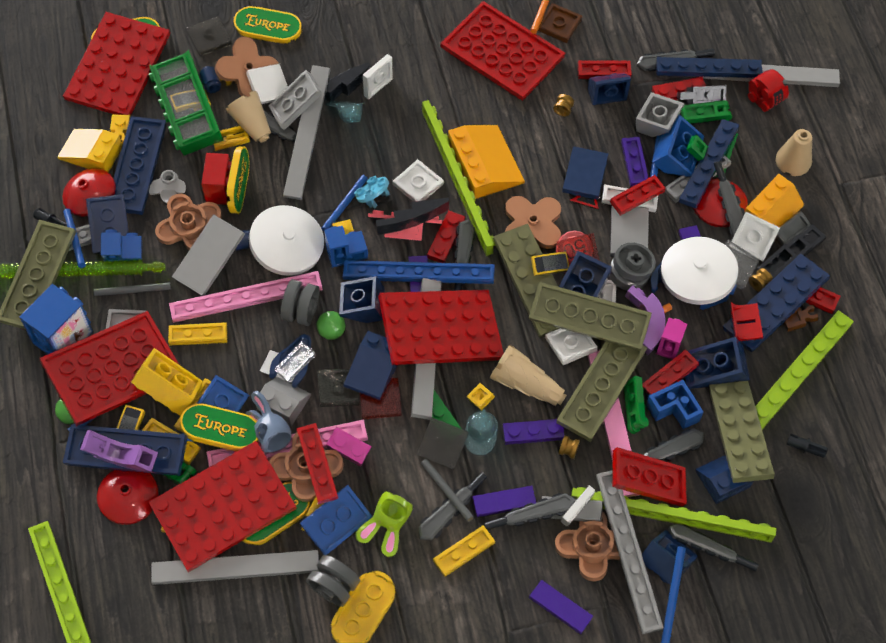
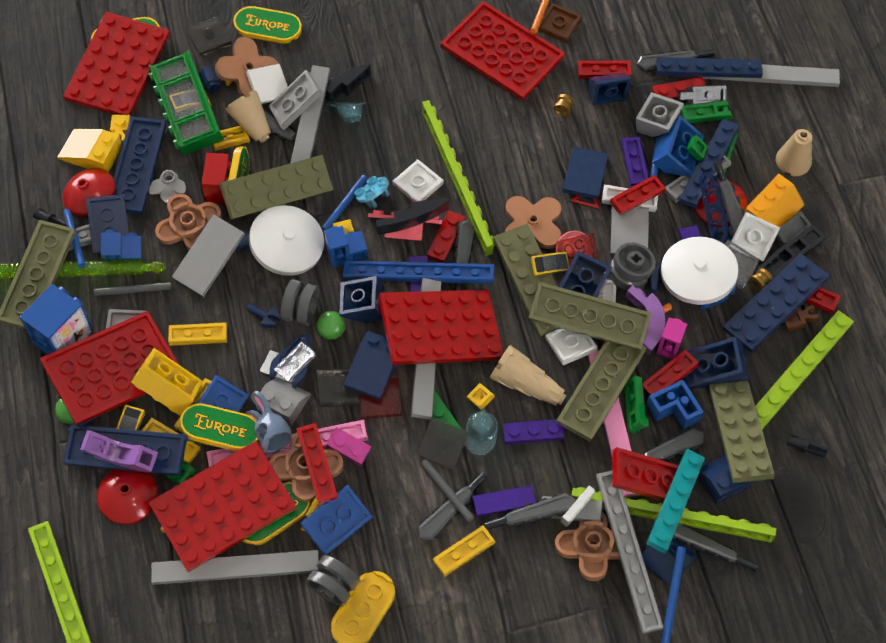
bright pink tile [169,271,323,323] -> none
lime piece [355,491,413,557] -> none
white tile [363,54,393,99] -> none
light orange slope [448,125,525,199] -> none
dark purple tile [529,580,593,634] -> none
pearl gold wheel [558,436,580,459] -> none
red piece [730,303,763,341] -> none
red brick [748,69,789,112] -> none
none -> olive plate [220,155,333,219]
none -> dark blue bar [247,303,281,328]
none -> teal plate [646,448,705,554]
none -> clear blue beam [699,172,729,243]

